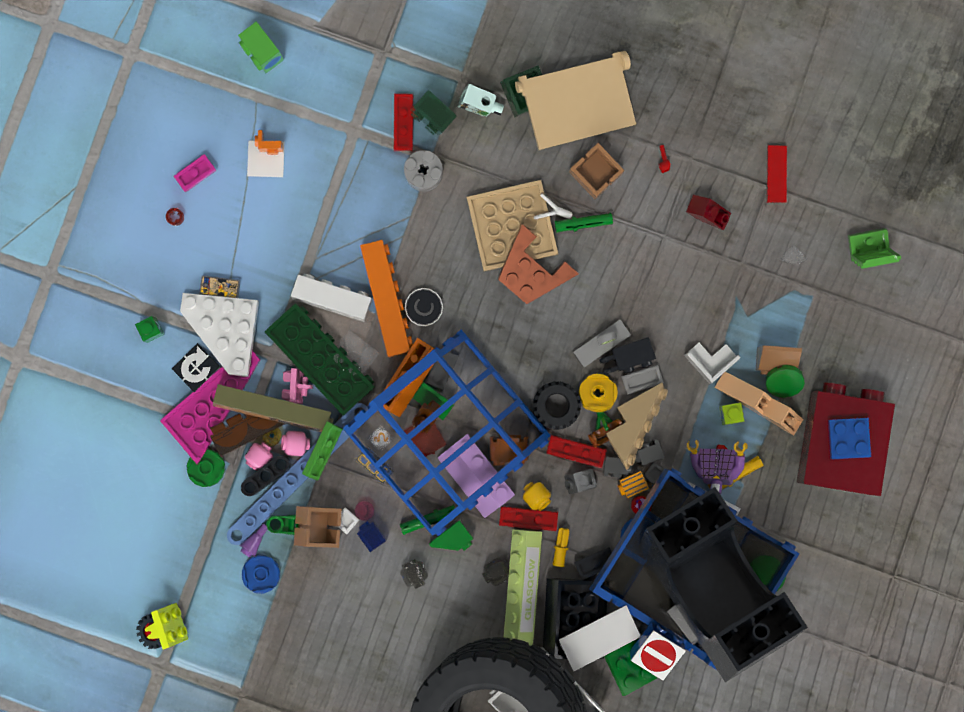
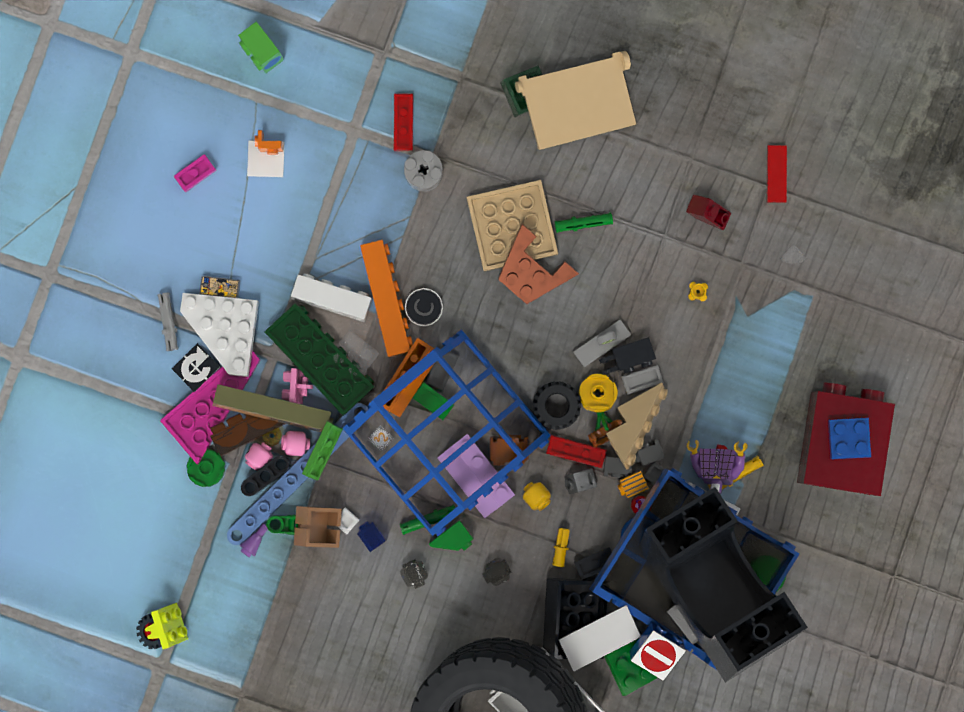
green brick [135,316,165,343] -> none
clear red bush [166,208,184,226] -> none
blue tile [242,555,280,594] -> none
clear tile [354,446,395,485] -> none
clear pink tile [355,501,374,521] -> none
clear red piece [404,423,447,457] -> none
clear green brick [410,90,457,135] -> none
reddish brown hips [412,400,441,434] -> none
light aqua torso [457,84,504,117] -> none
red tile [499,506,558,531] -> none
yellowish green brick [504,529,542,646] -> none
white plant [534,193,572,219] -> none
medium nougat piece [569,143,624,200] -> none
red hand [658,145,671,173] -> none
white panel [684,343,741,384] -> none
light nougat slope [714,372,804,436] -> none
lime brick [719,403,745,425] -> none
medium nougat slope [755,345,802,375] -> none
green tile [765,365,805,398] -> none
bright green plate [848,228,901,269] -> none
none -> light grey pin [157,293,179,351]
none -> yellow plate [688,282,708,302]

